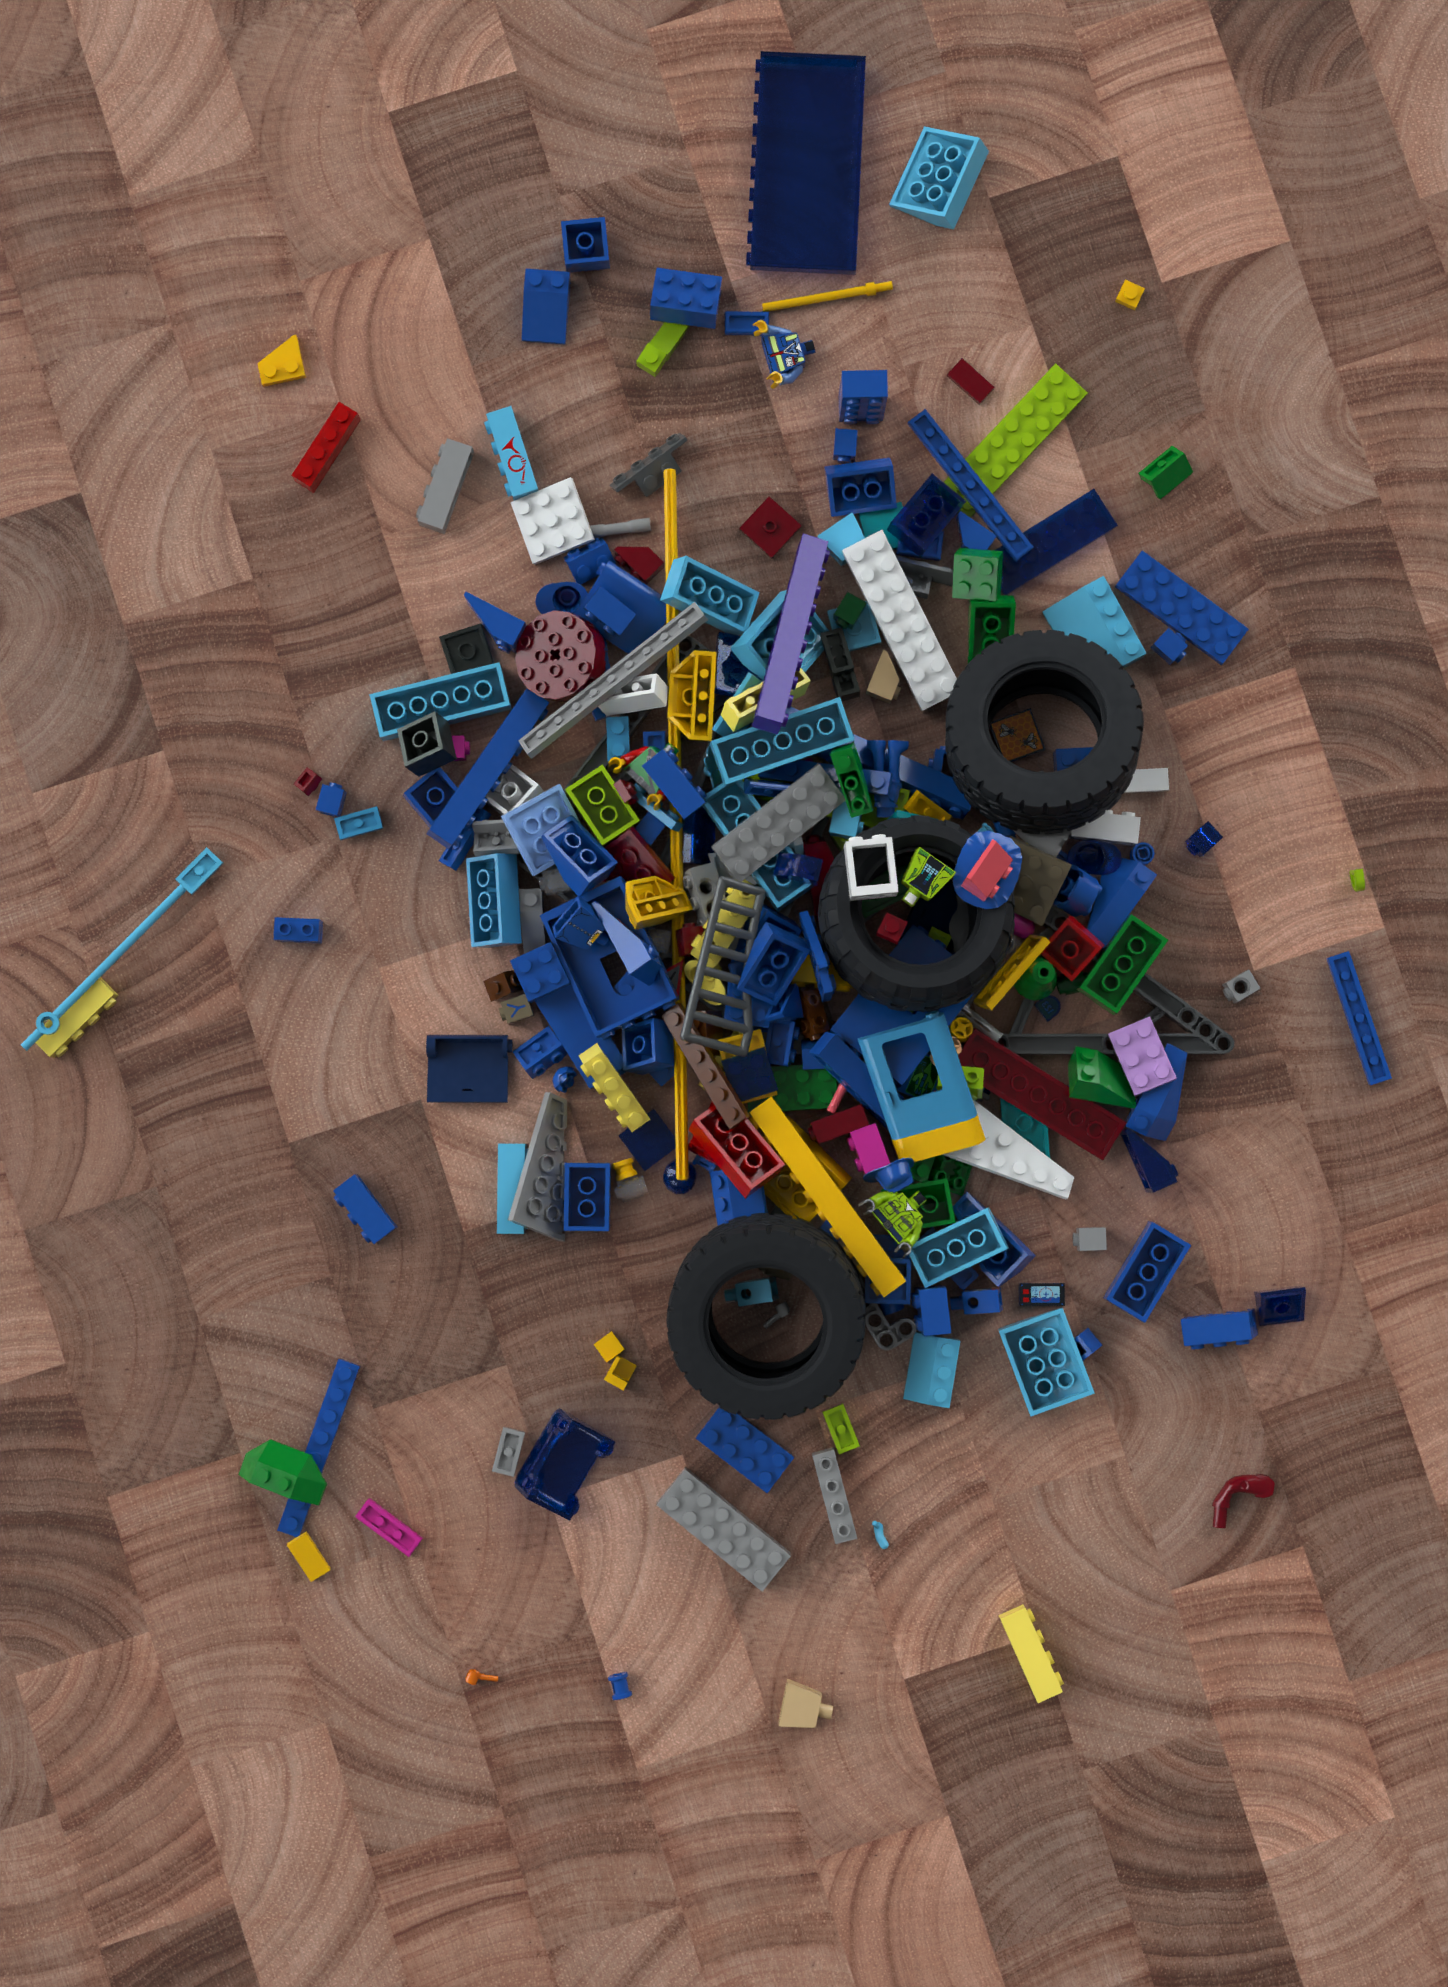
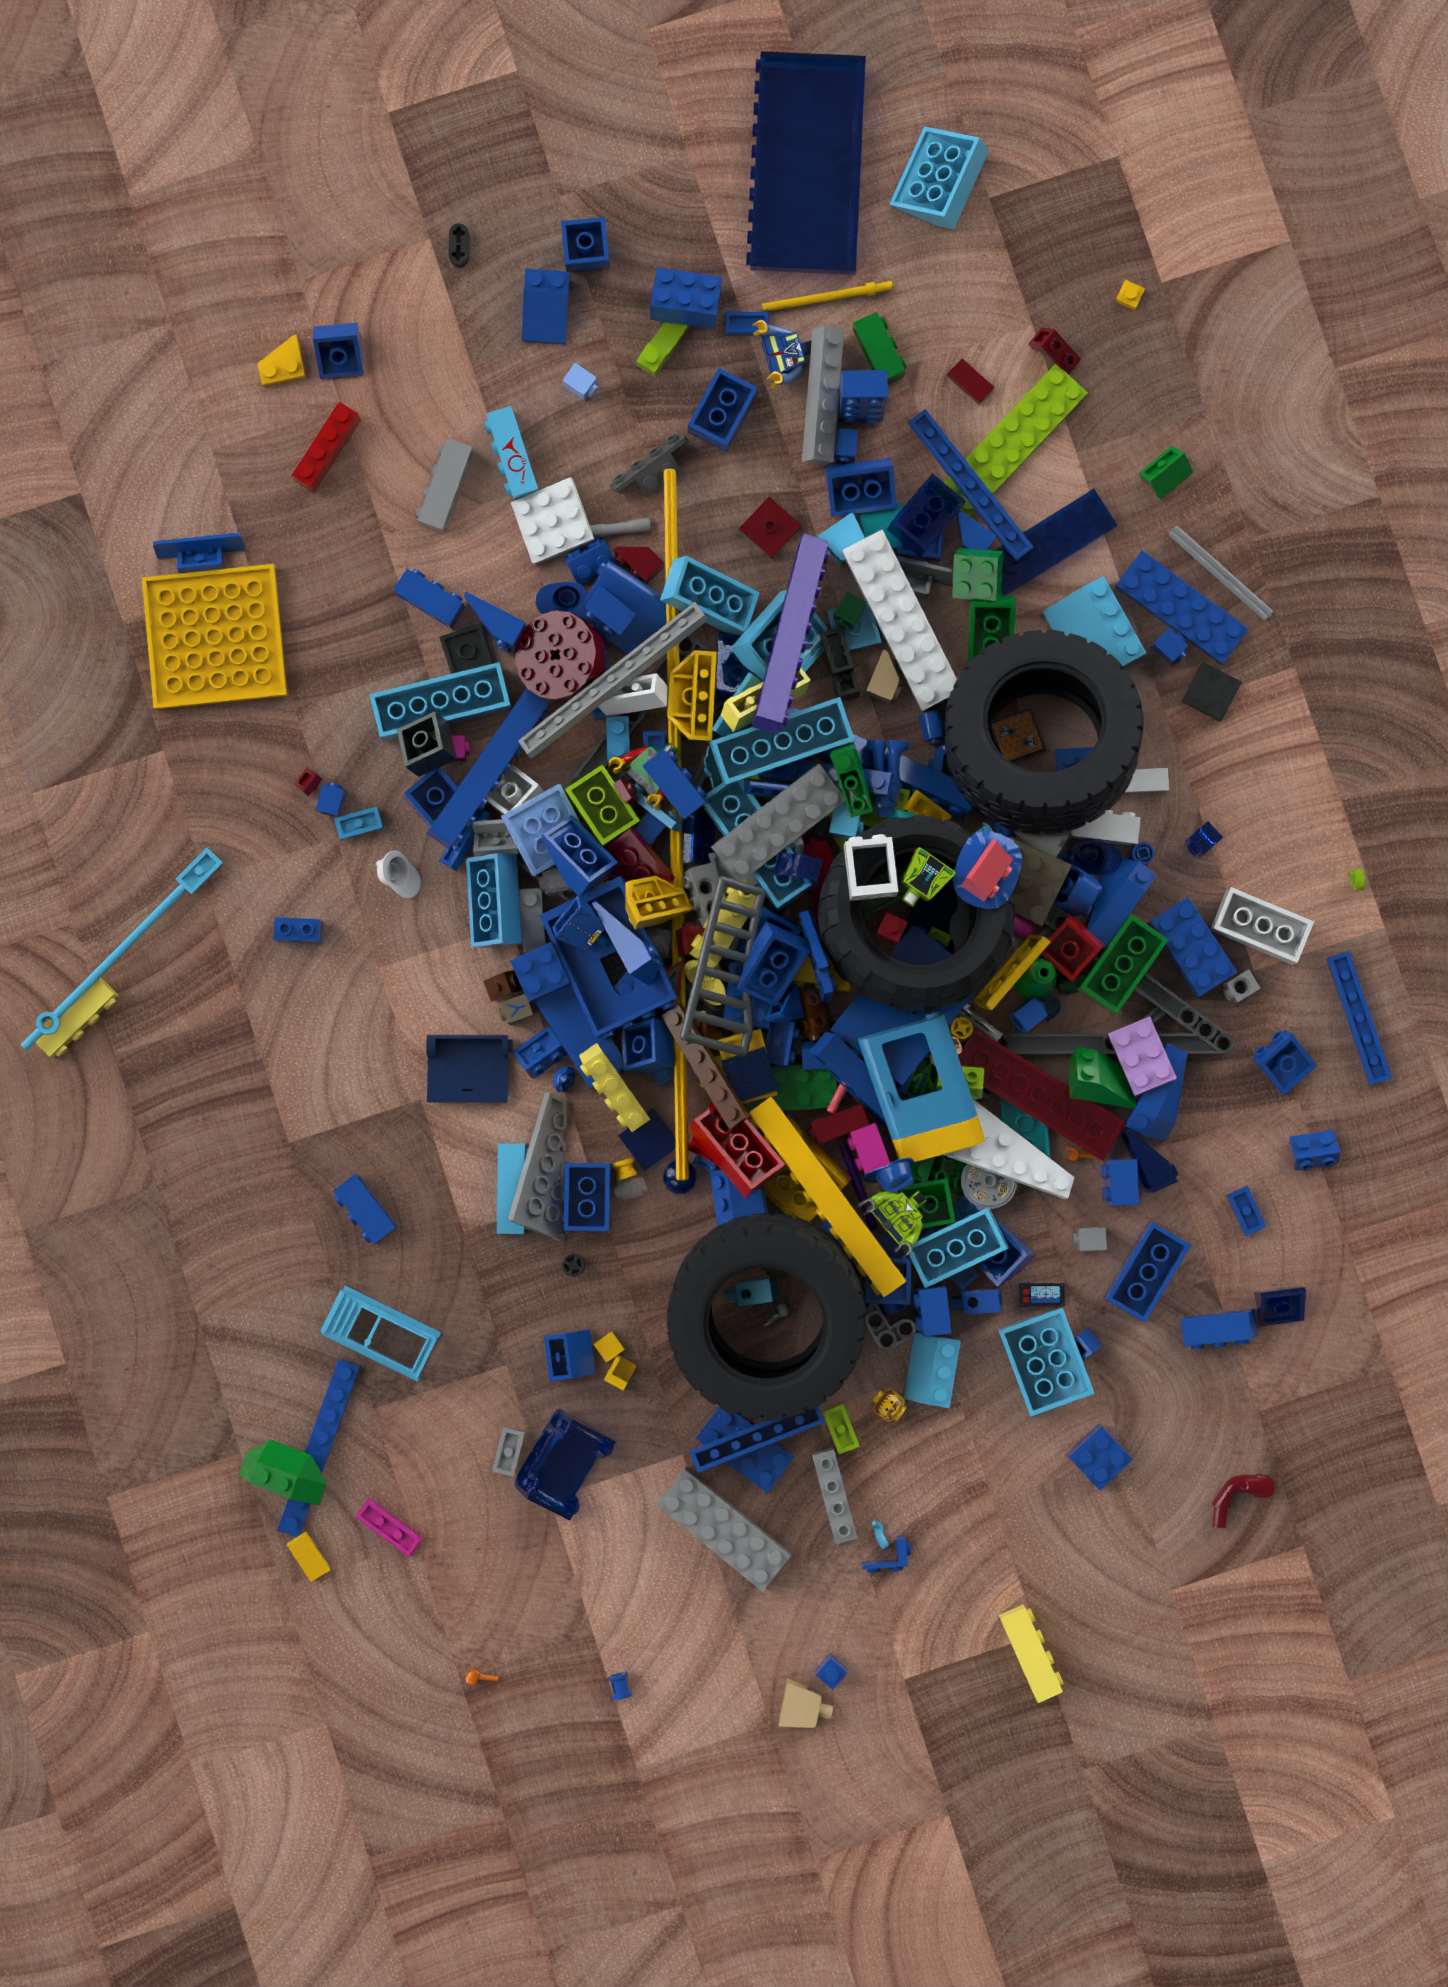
none -> yellow plate [142,564,287,710]
none -> blue bracket [153,533,245,573]
none -> blue slope [313,322,364,379]
none -> medium azure piece [320,1285,441,1382]
none -> white piece [375,850,421,898]
none -> blue brick [393,568,465,629]
none -> pearl dark grey beam [448,223,470,268]
none -> blue slope [544,1329,596,1382]
none -> light blue brick [562,363,598,401]
none -> pearl dark grey wheel [562,1254,585,1277]
none -> blue brick [688,368,758,453]
none -> blue brick [689,1406,825,1473]
none -> light grey brick [802,325,844,465]
none -> blue brick [815,1653,848,1690]
none -> dark purple bar [839,1144,878,1231]
none -> green brick [852,312,907,384]
none -> blue bracket [861,1536,911,1573]
none -> yellow head [872,1388,907,1422]
none -> blue brick [918,710,945,745]
none -> light grey shield [961,1164,1017,1209]
none -> blue brick [1008,997,1048,1033]
none -> dark red bracket [1028,327,1081,375]
none -> orange hand [1063,1146,1096,1161]
none -> blue piece [1066,1424,1133,1490]
none -> blue piece [1100,1159,1139,1206]
none -> blue brick [1147,897,1237,998]
none -> light grey axle [1169,526,1273,621]
none -> pearl dark grey tile [1181,662,1242,722]
none -> white brick [1210,887,1314,965]
none -> blue plate [1226,1186,1266,1236]
none -> blue plate [1252,1030,1317,1095]
none -> blue bracket [1289,1130,1341,1171]

